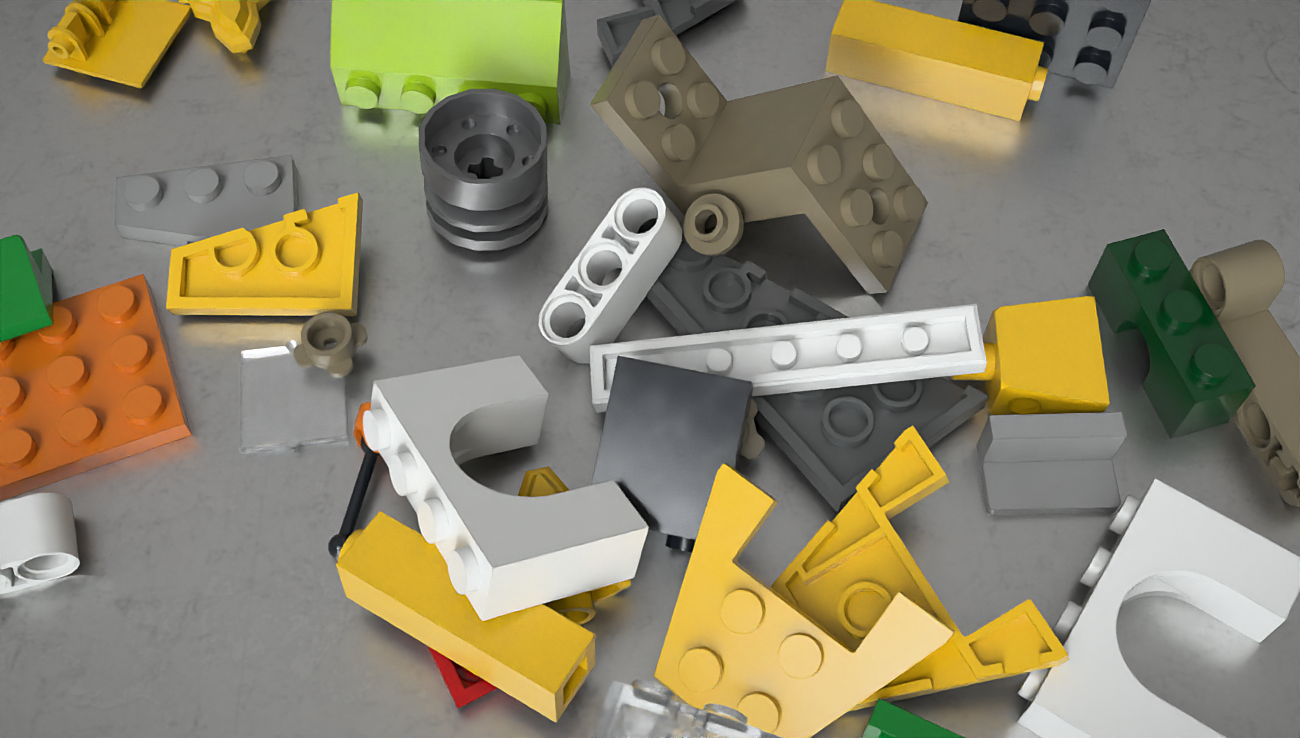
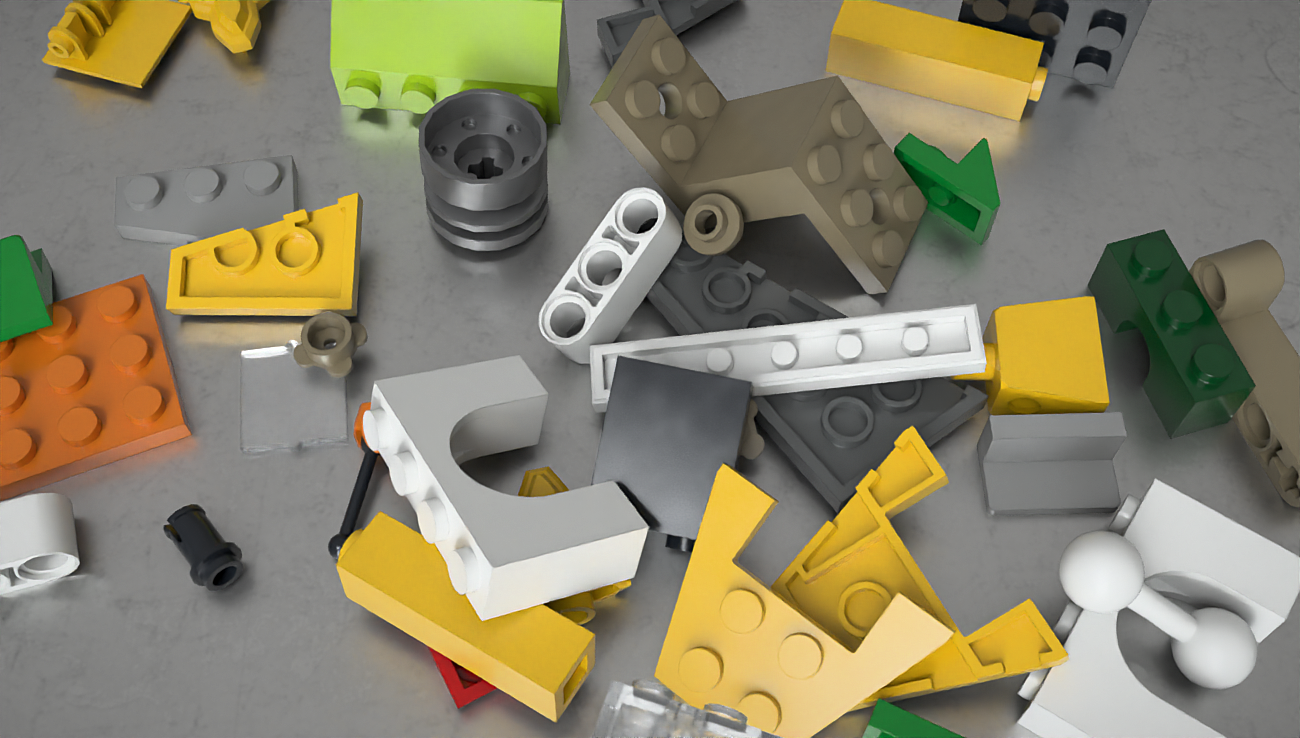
none -> black pin [163,504,243,591]
none -> green slope [894,133,1001,246]
none -> white piece [1059,530,1258,689]

